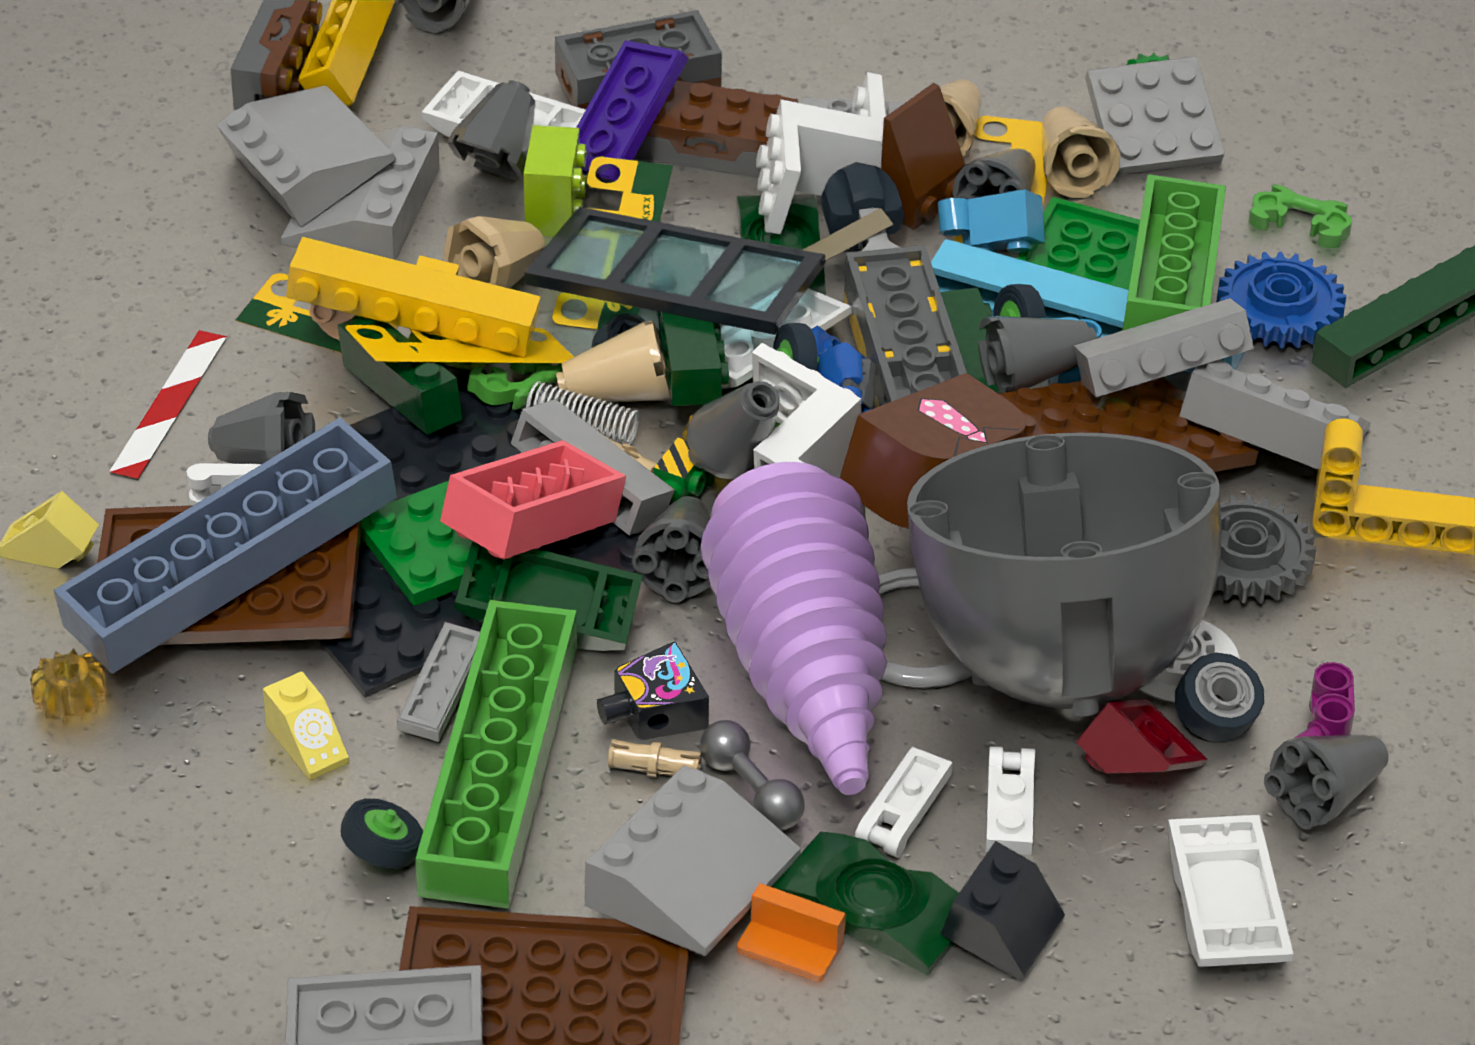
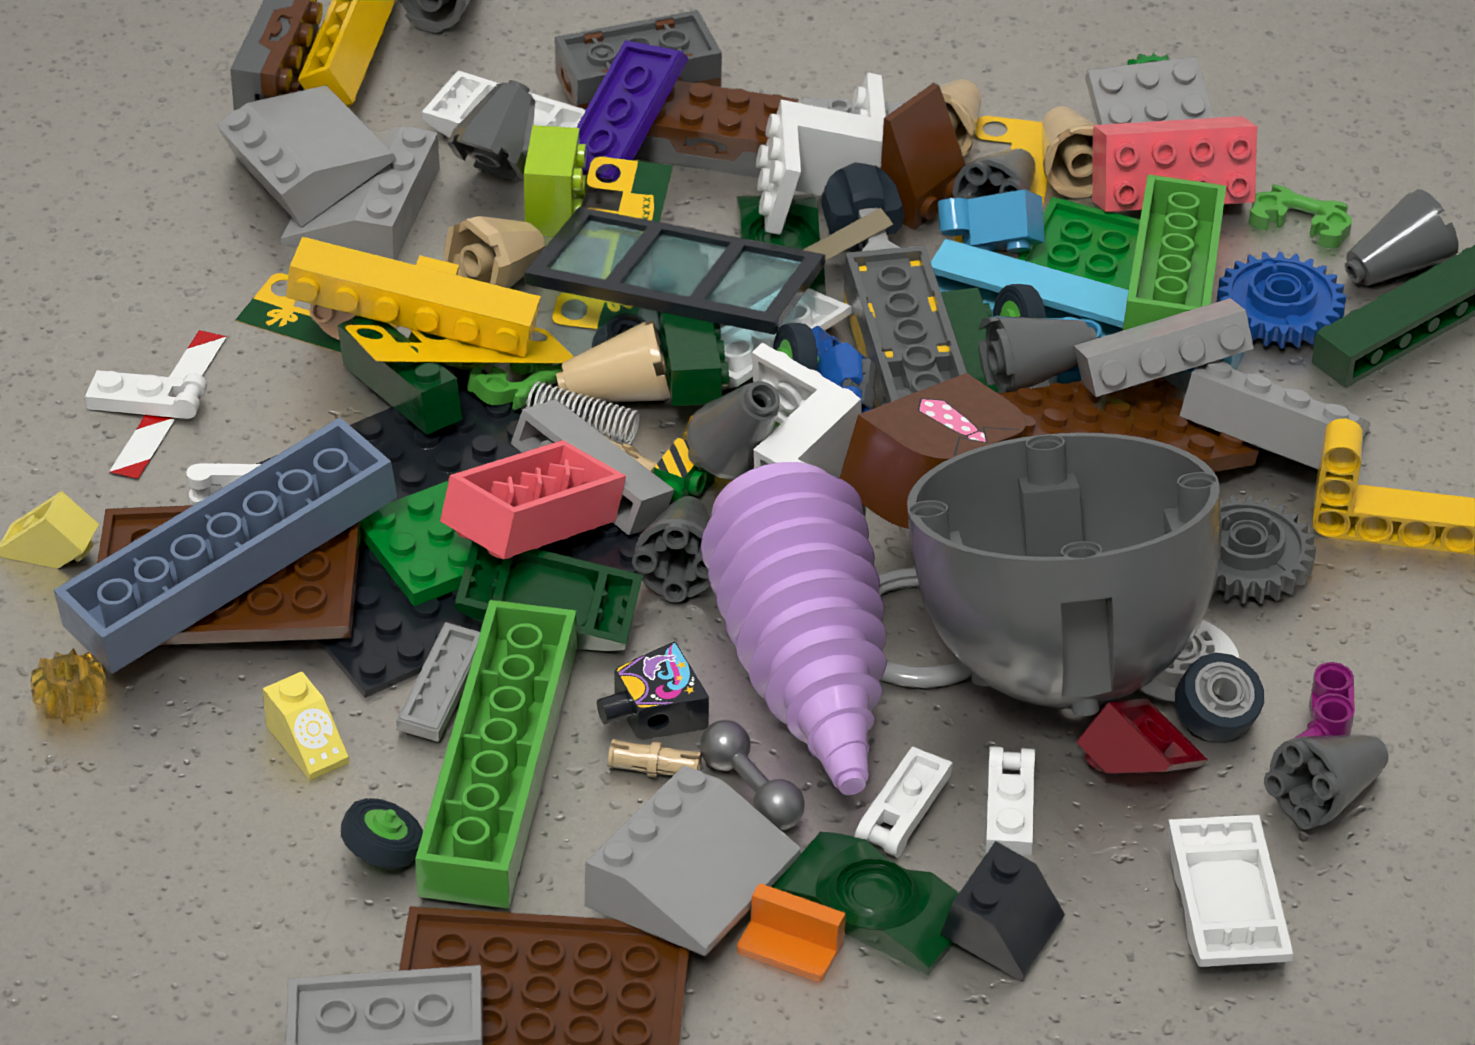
dark grey cone [208,392,315,464] -> none
none -> white plate [85,370,208,419]
none -> coral brick [1092,116,1257,212]
none -> dark grey cone [1345,189,1459,286]

